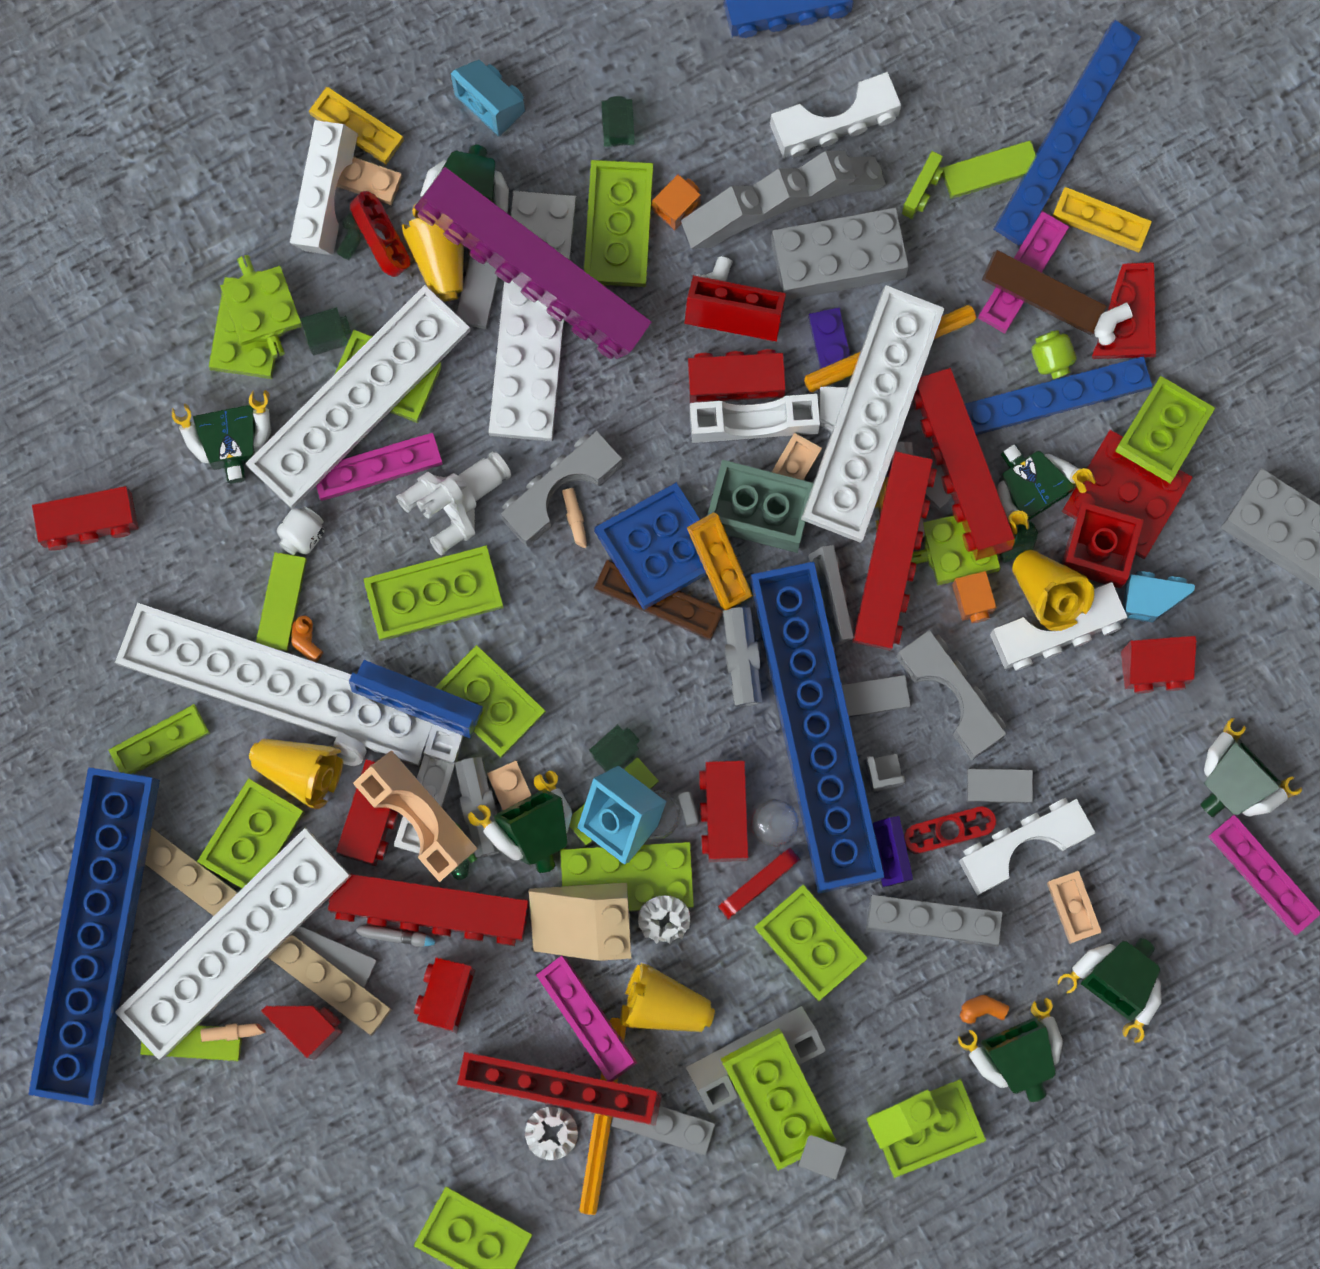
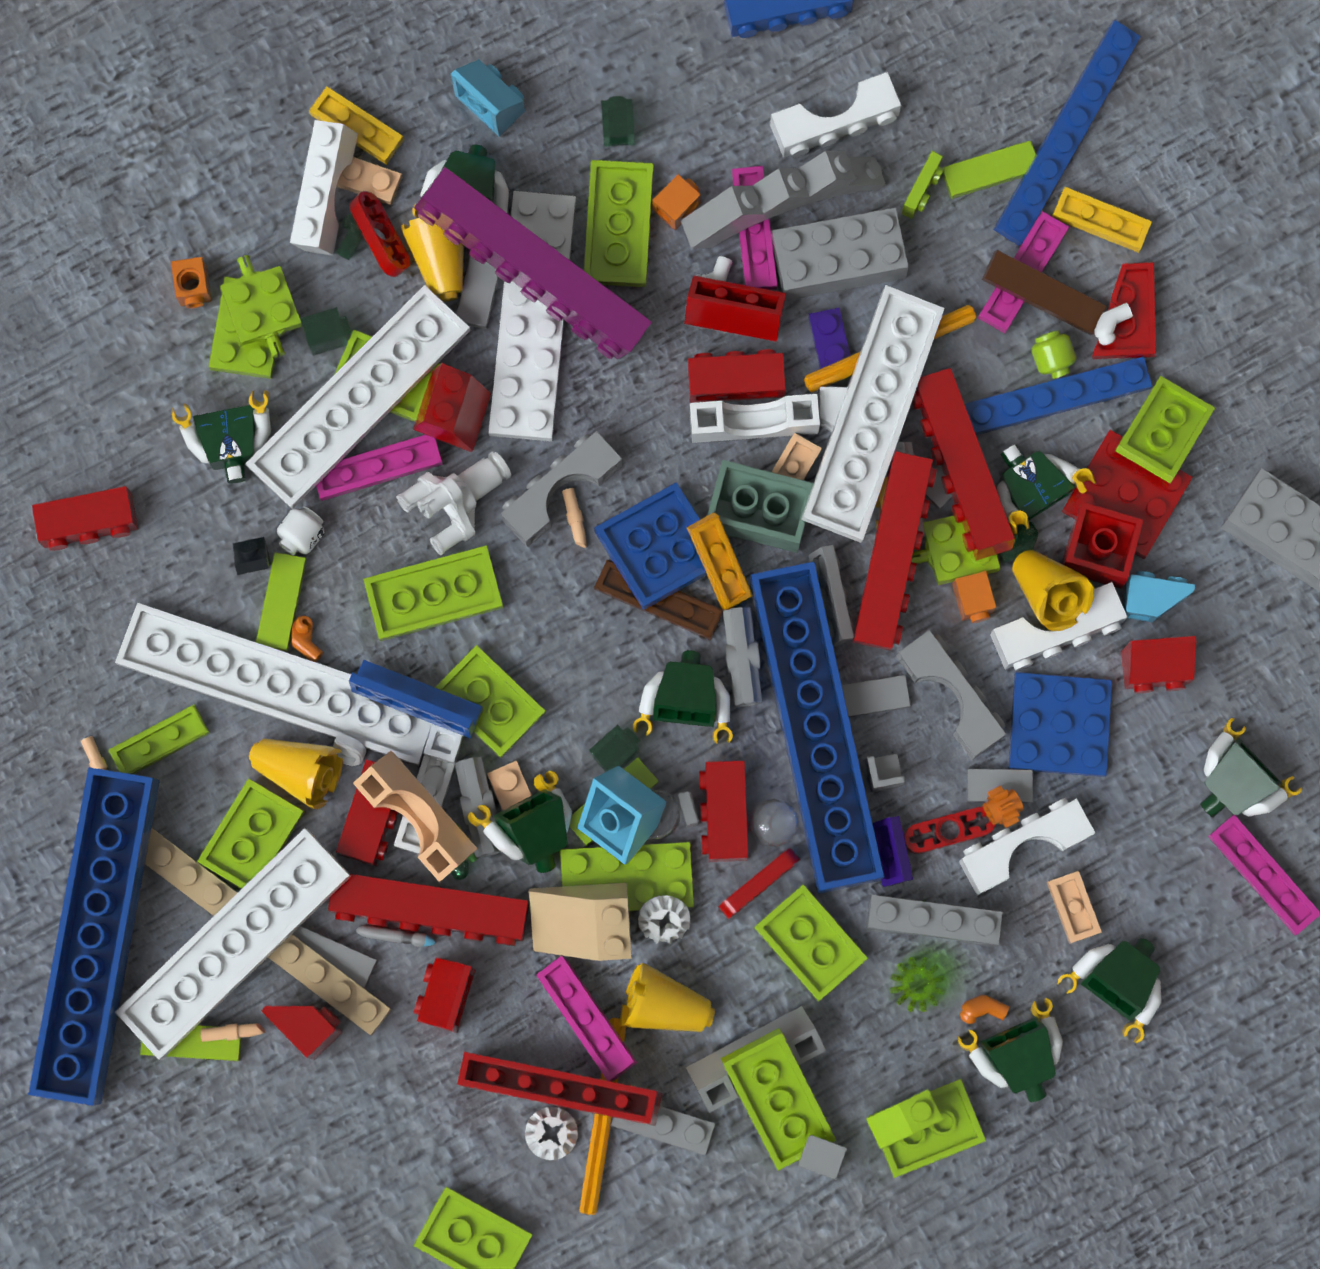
none -> light nougat piece [81,736,108,770]
none -> orange brick [171,257,212,309]
none -> black bracket [233,537,271,575]
none -> red slope [413,363,491,452]
none -> dark green torso [633,650,733,744]
none -> dark pink plate [732,166,777,290]
none -> clear neon green gear [890,957,945,1012]
none -> orange gear [983,785,1024,828]
none -> blue plate [1008,672,1112,777]

